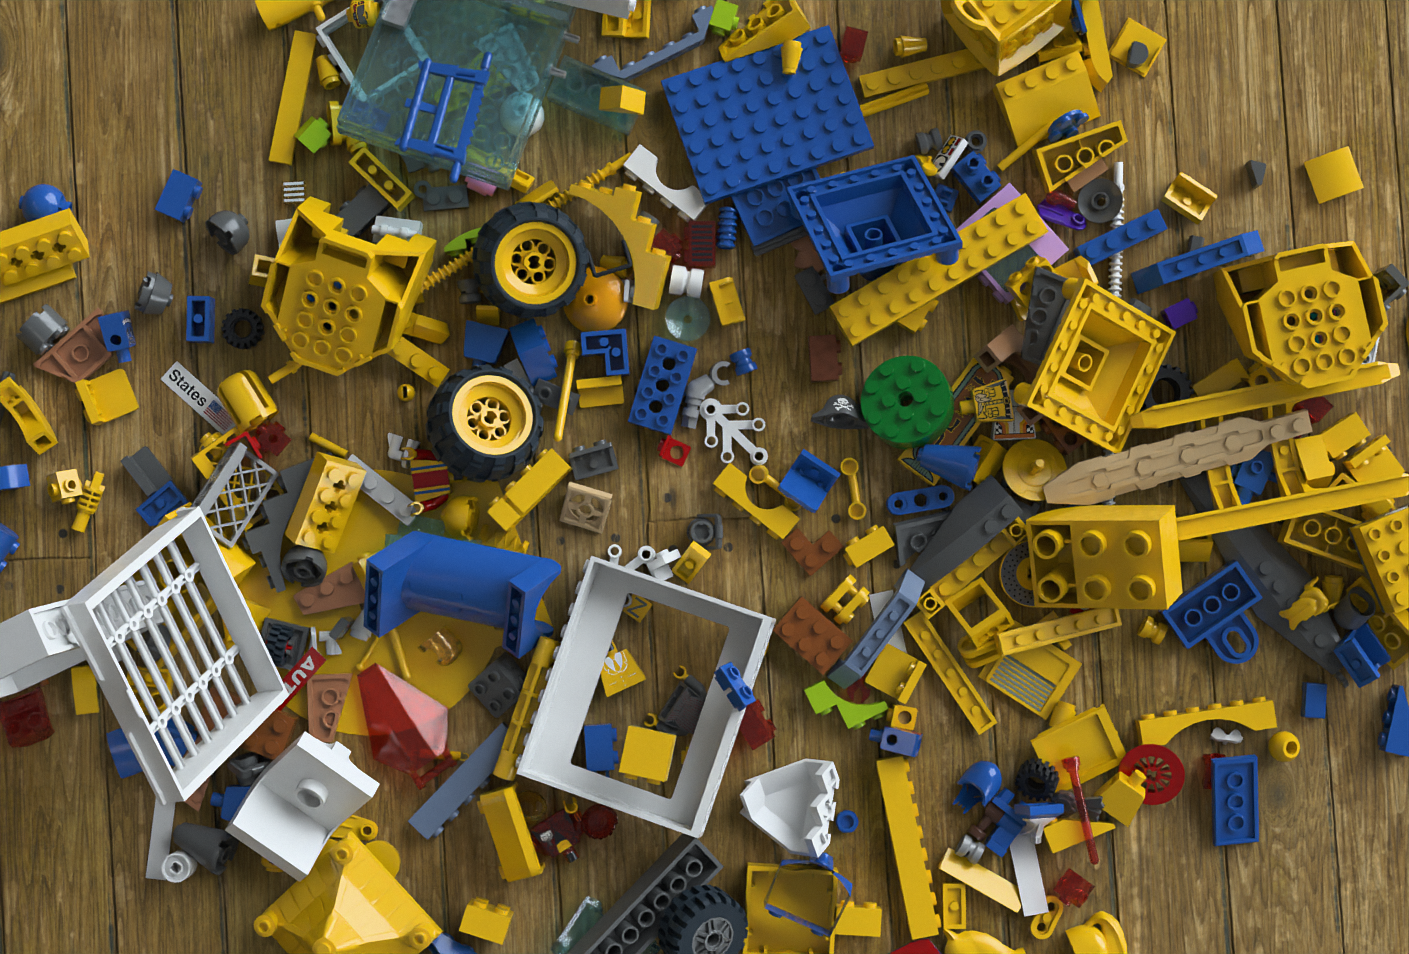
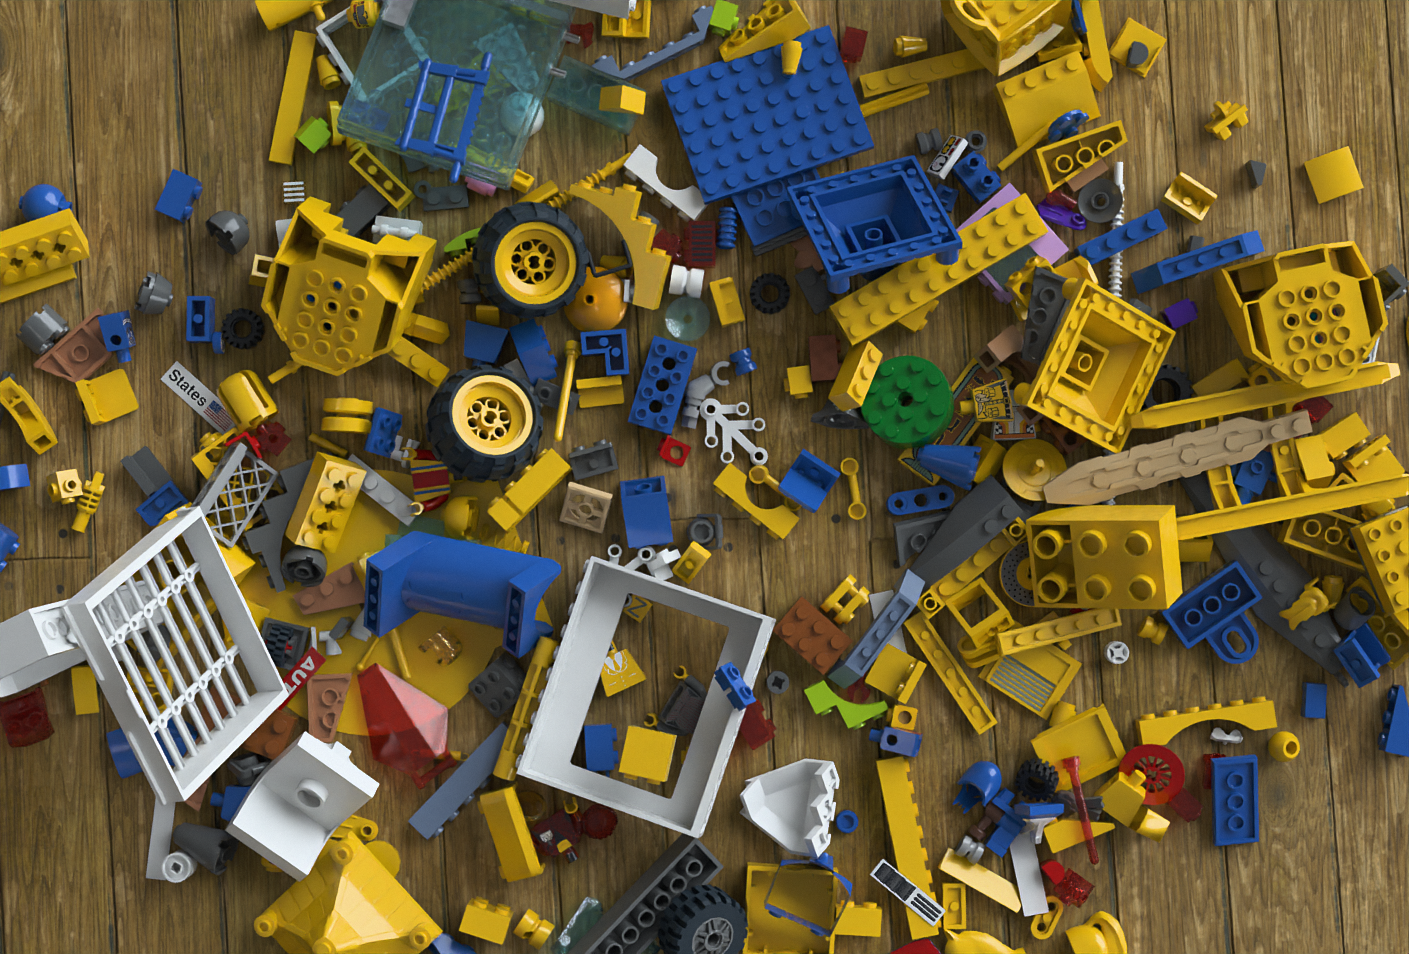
yellow hinge [397,384,416,402] -> none
dark orange plate [781,528,844,576] -> none
yellow brick [843,524,895,568] -> none
yellow piece [915,154,938,176] -> none
none -> blue tile [212,331,225,354]
none -> yellow wheel [321,397,373,434]
none -> blue bracket [363,407,403,458]
none -> yellow wheel [513,908,555,950]
none -> clear red piece [563,20,594,48]
none -> blue slope [620,475,673,549]
none -> black tyre [750,273,790,315]
none -> dark grey wheel [766,670,789,694]
none -> yellow brick [783,365,813,399]
none -> yellow brick [828,340,883,412]
none -> sticker [870,859,946,926]
none -> red brick [1039,859,1065,885]
none -> white wheel [1104,641,1129,664]
none -> yellow piece [1128,805,1170,843]
none -> clear red brick [1166,787,1204,823]
none -> yellow hips [1204,101,1248,141]

